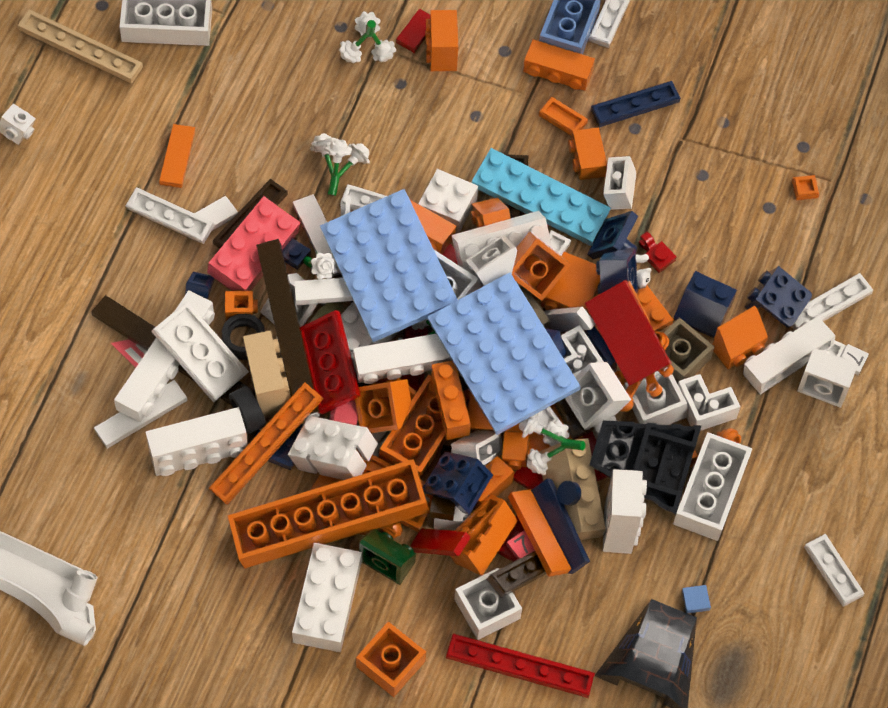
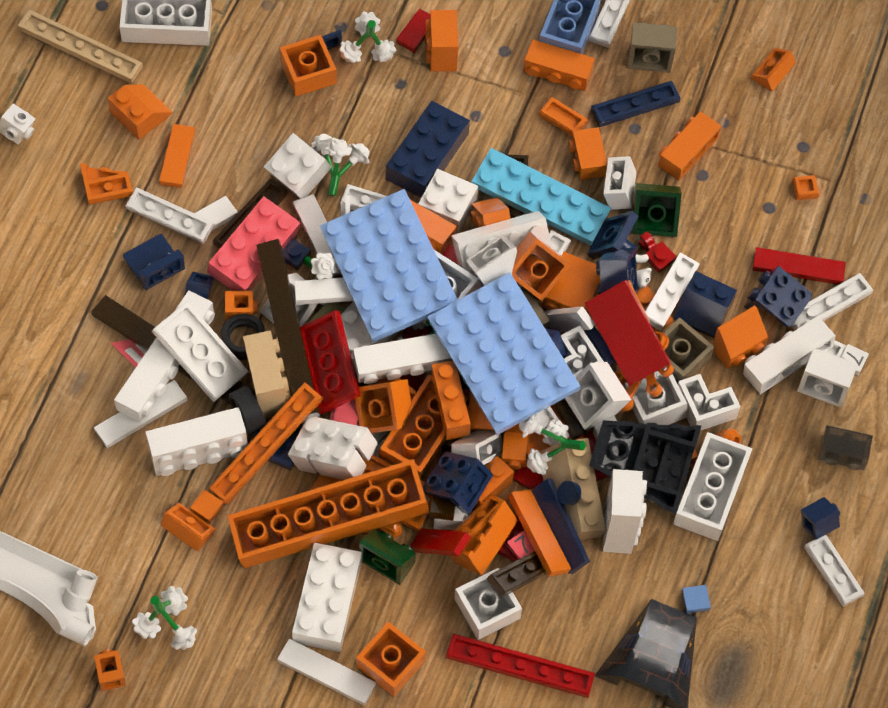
none -> orange wing [80,163,133,205]
none -> orange brick [94,649,126,691]
none -> orange slope [108,84,173,140]
none -> dark blue bracket [123,234,185,291]
none -> white plant [132,586,197,650]
none -> orange slope [161,502,216,551]
none -> orange tile [190,490,224,523]
none -> white brick [264,133,332,199]
none -> white tile [277,639,376,706]
none -> orange brick [279,35,337,97]
none -> dark blue slope [322,30,342,49]
none -> dark blue brick [385,100,470,198]
none -> dark tan brick [627,22,677,73]
none -> dark green slope [632,183,682,237]
none -> white tile [645,253,700,331]
none -> orange brick [658,111,722,181]
none -> orange slope [751,48,796,91]
none -> red tile [752,247,846,285]
none -> dark blue brick [801,497,840,540]
none -> clear smoke brick [818,425,873,470]

